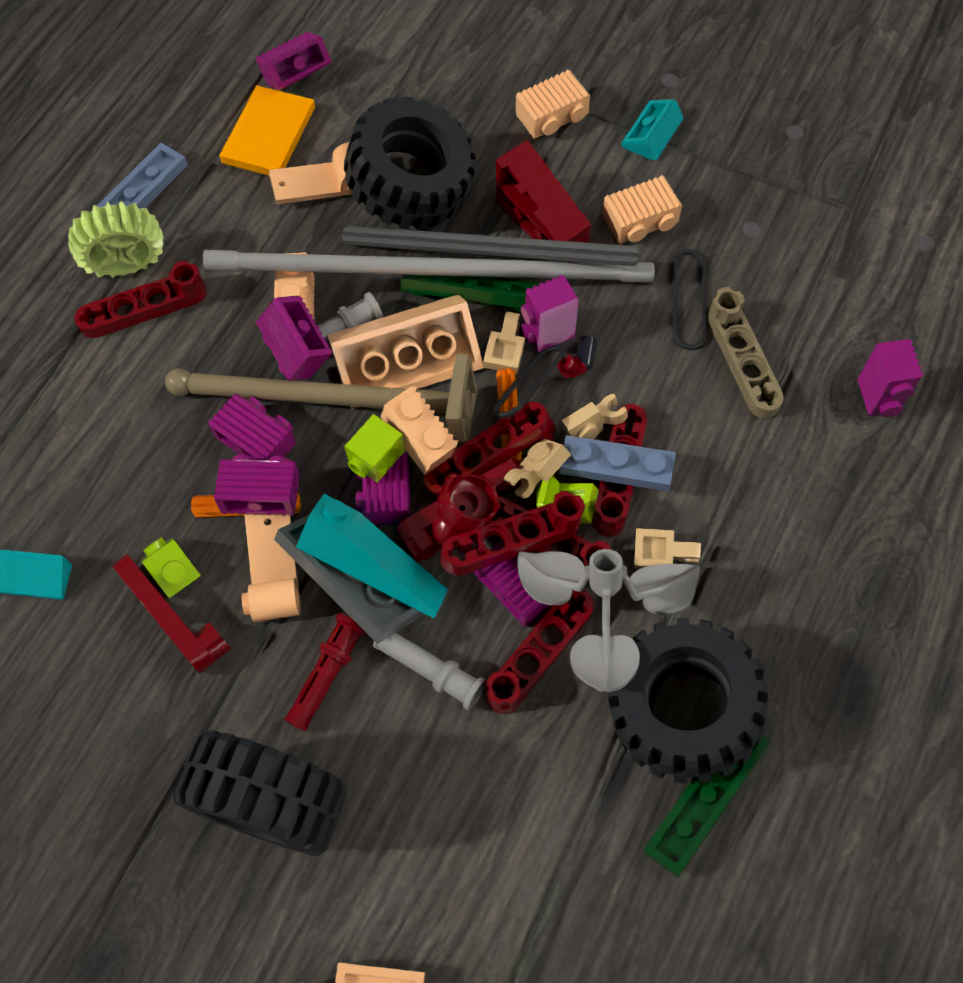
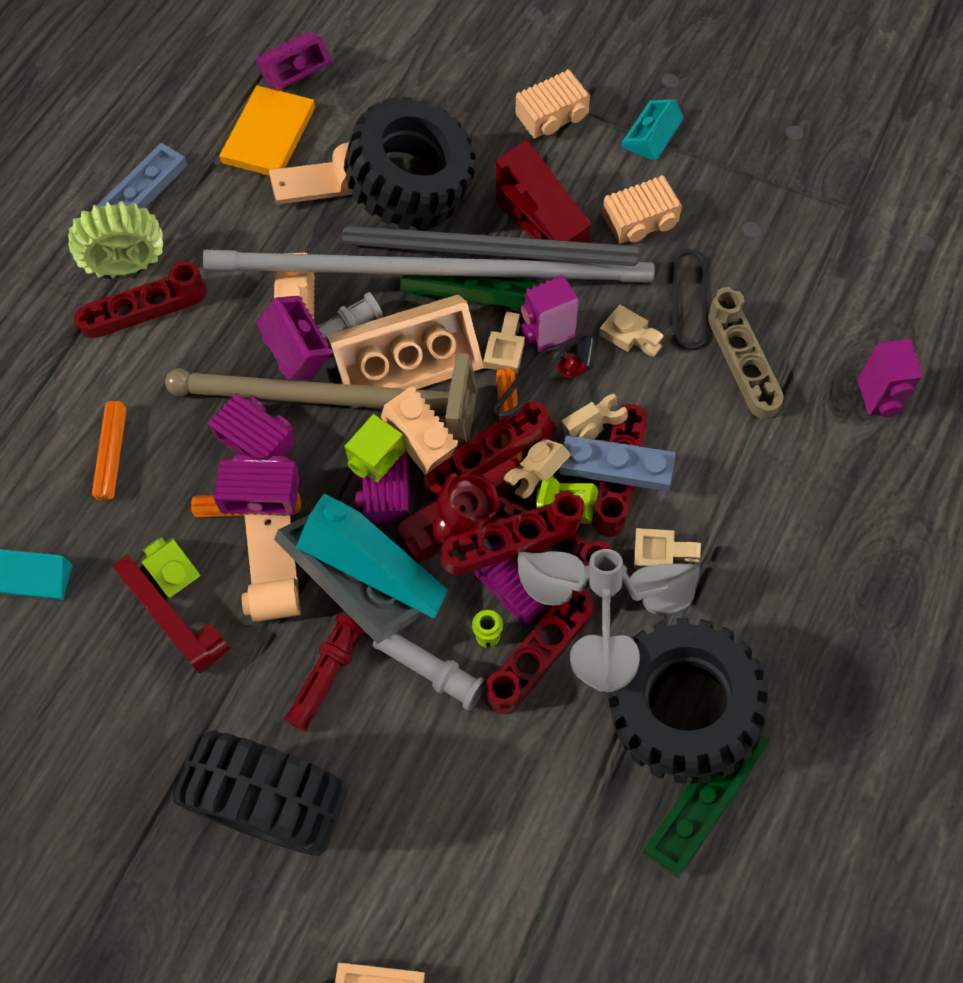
none -> orange axle [92,401,127,501]
none -> lime pin [472,610,503,648]
none -> tan plate [599,304,663,357]

